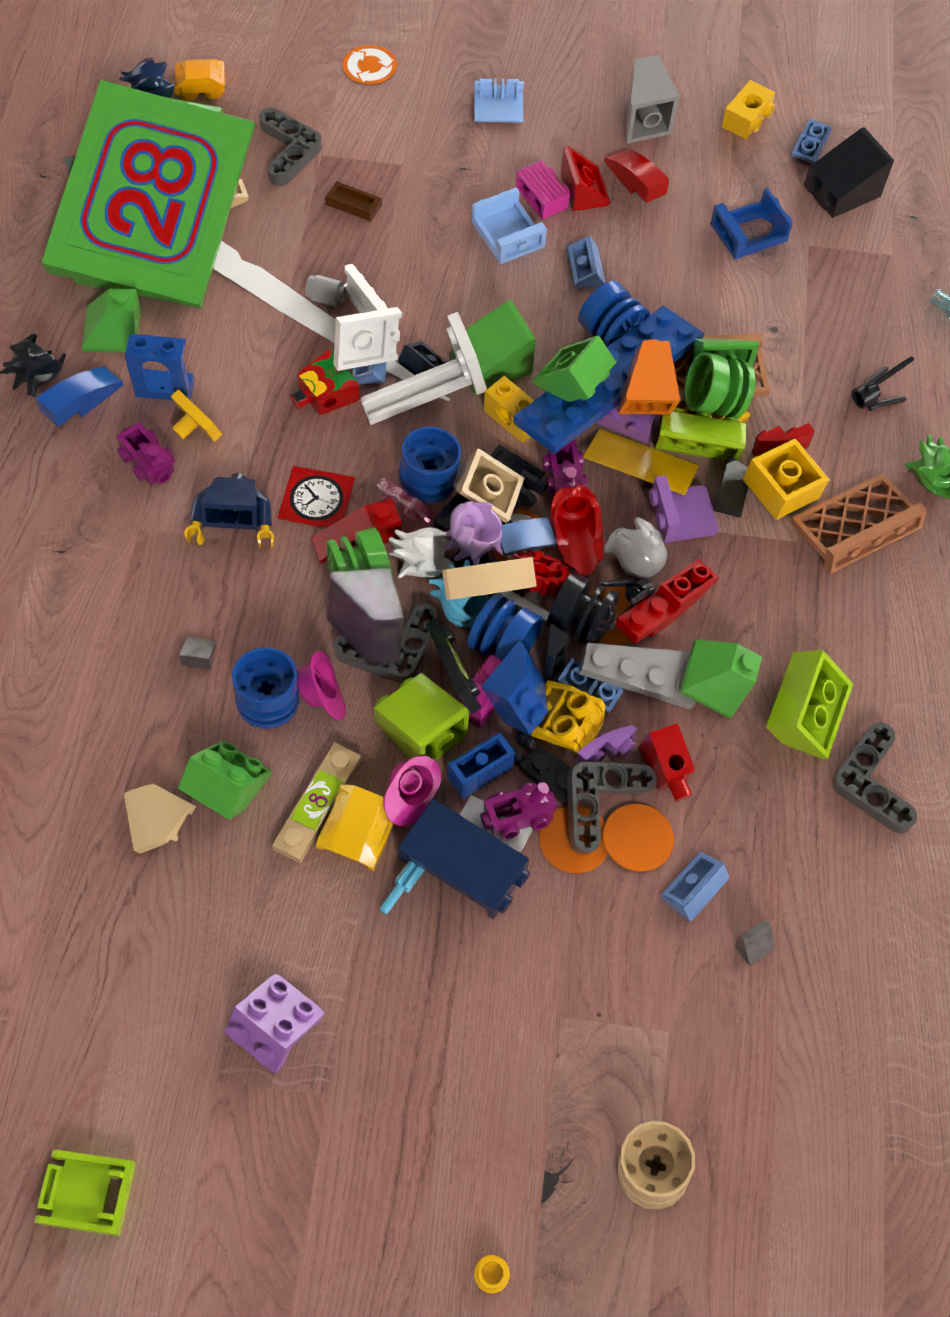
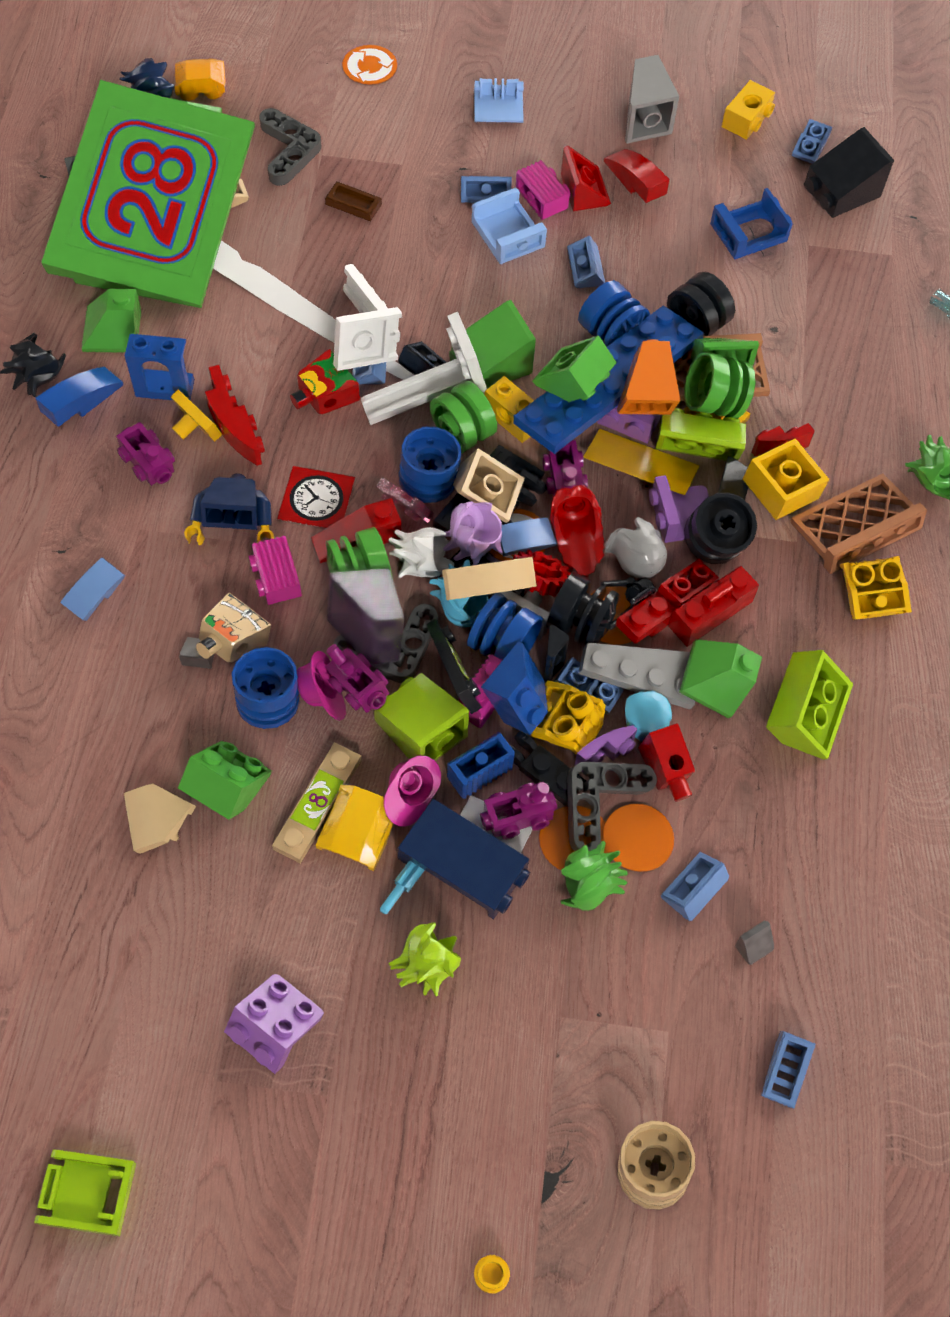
light grey brick [305,275,346,307] -> none
dark grey beam [833,722,917,833] -> none
black plant [852,356,914,411] -> none
none -> medium blue slope [60,558,126,621]
none -> tan torso [196,593,271,663]
none -> red slope [205,365,265,466]
none -> dark pink brick [248,535,302,605]
none -> magenta brick [325,644,390,713]
none -> lime hair [388,922,461,997]
none -> bright green wheel [430,380,497,453]
none -> medium blue slope [461,176,512,203]
none -> bright green hair [560,841,628,911]
none -> medium azure hair [625,691,672,742]
none -> black wheel [667,271,736,336]
none -> red piece [668,566,759,647]
none -> black wheel [684,493,757,564]
none -> medium blue slope [761,1031,816,1109]
none -> yellow slope [840,556,912,620]

